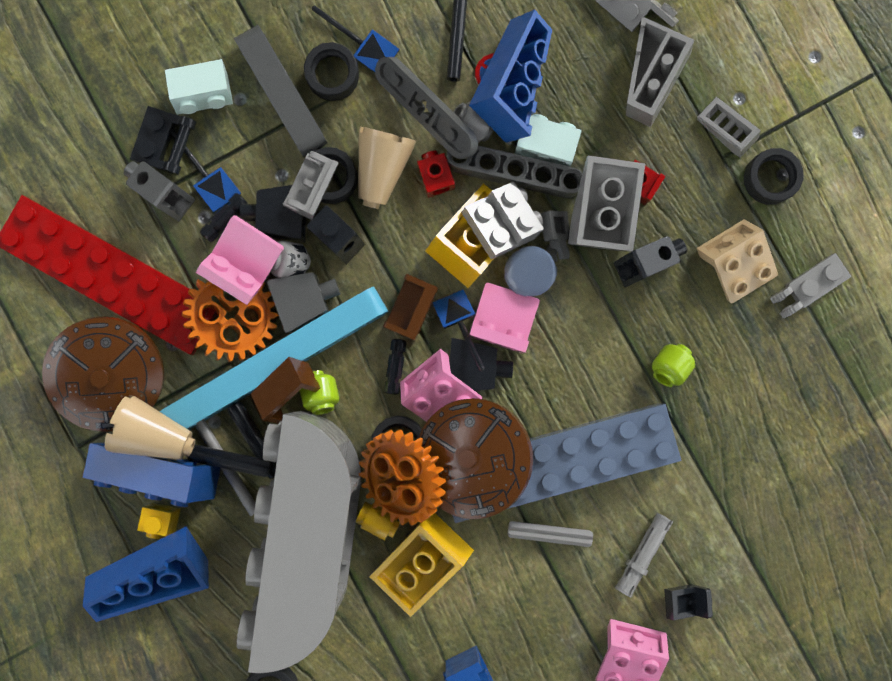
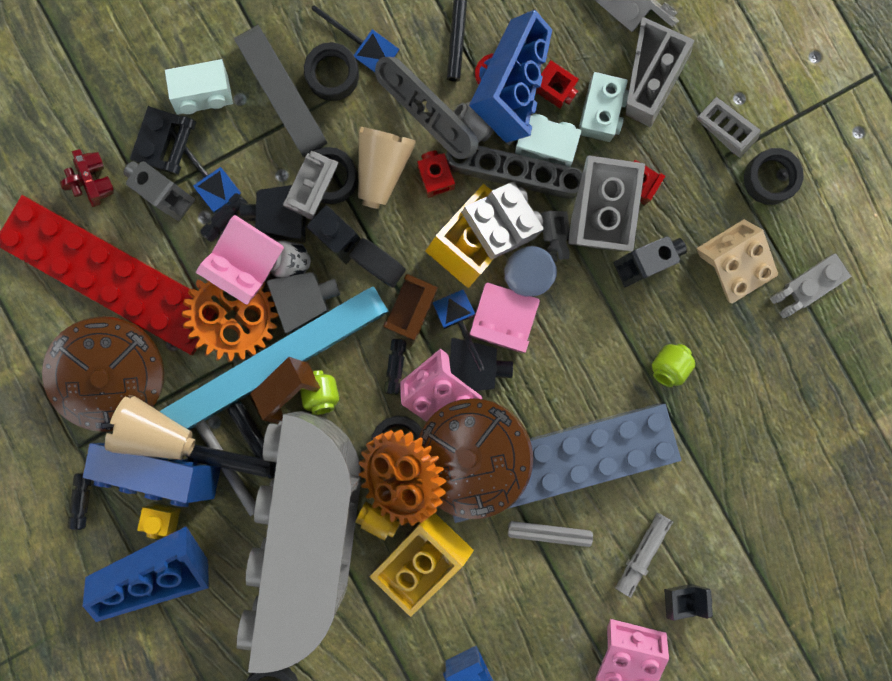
none -> dark red hips [60,149,114,207]
none -> black axle [68,473,91,530]
none -> black tyre [349,238,406,288]
none -> red brick [535,60,579,109]
none -> light aqua brick [579,72,629,142]

